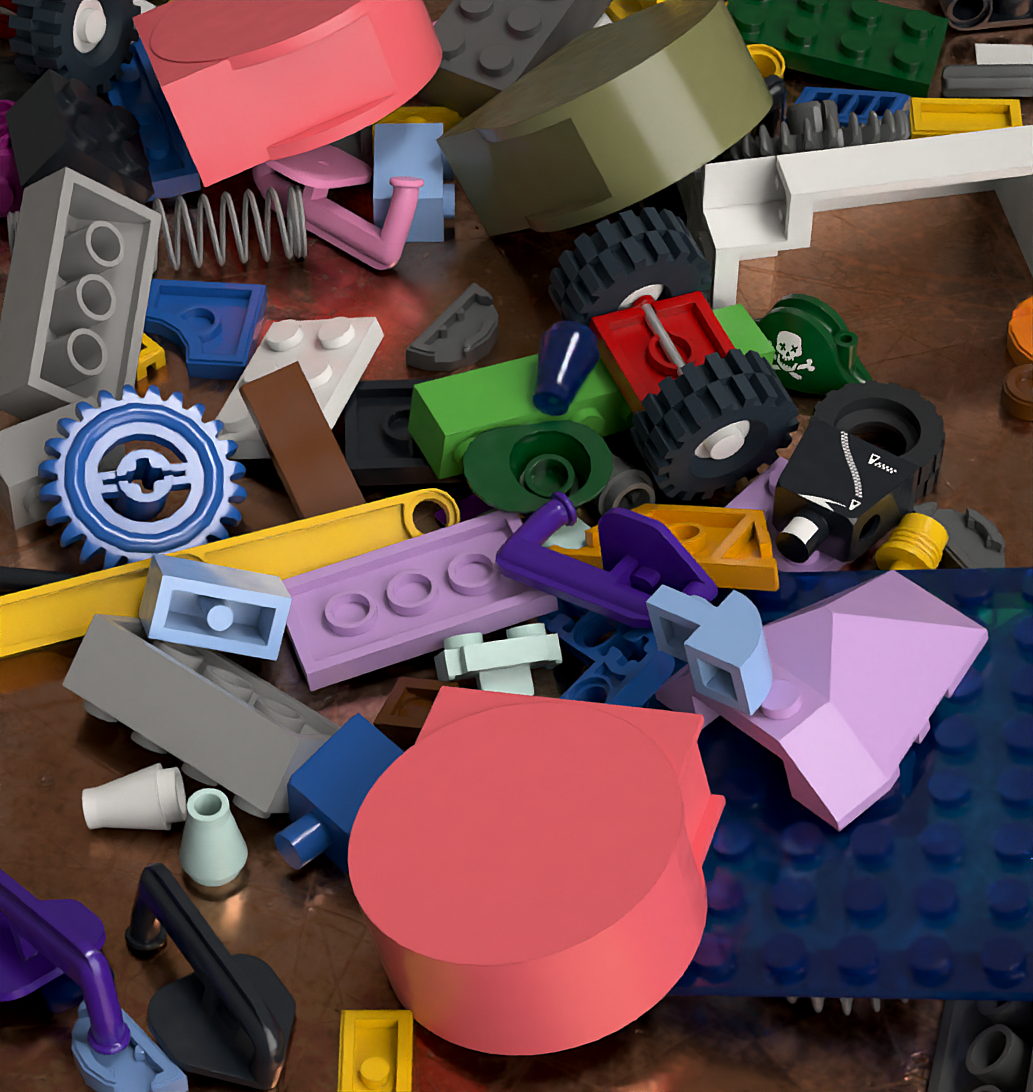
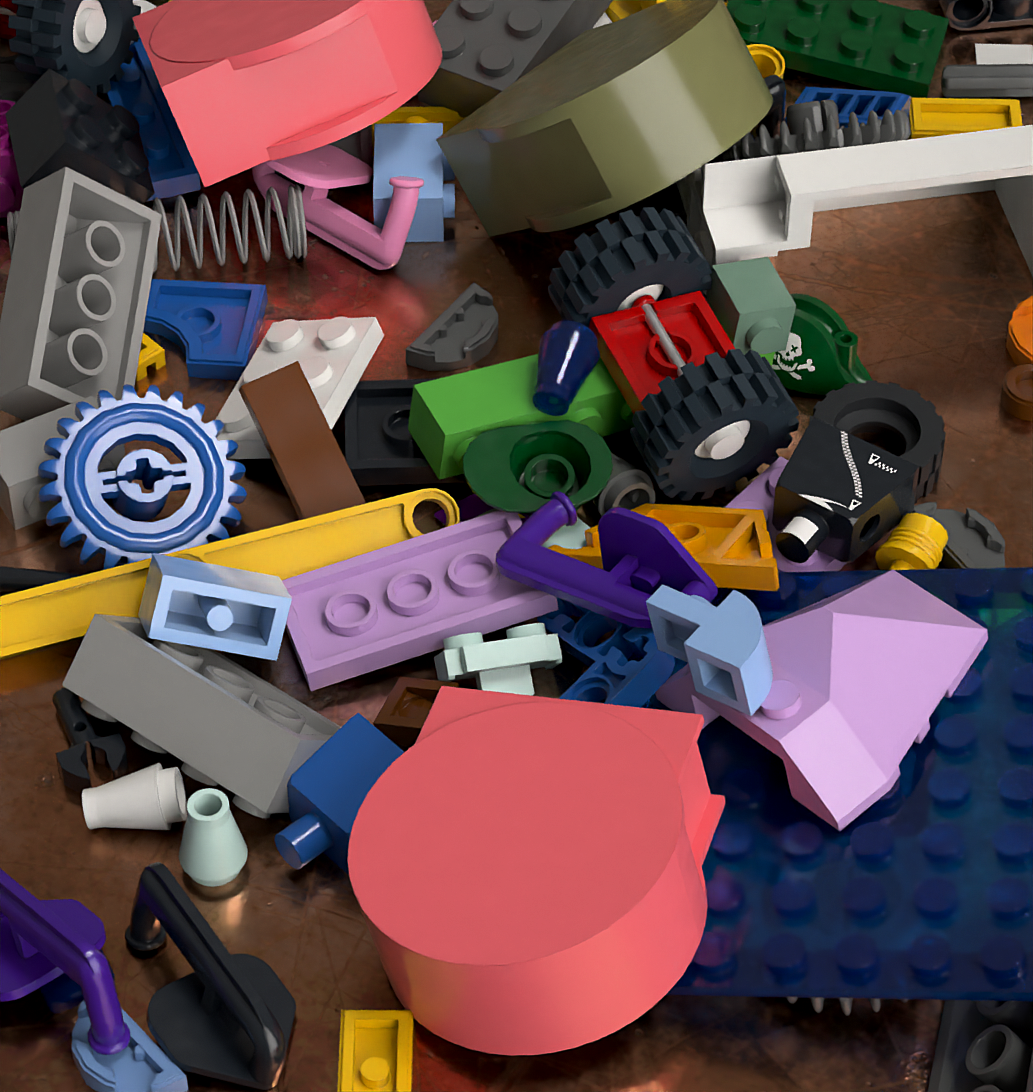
none -> black bar [52,687,128,793]
none -> sand green brick [706,257,796,355]

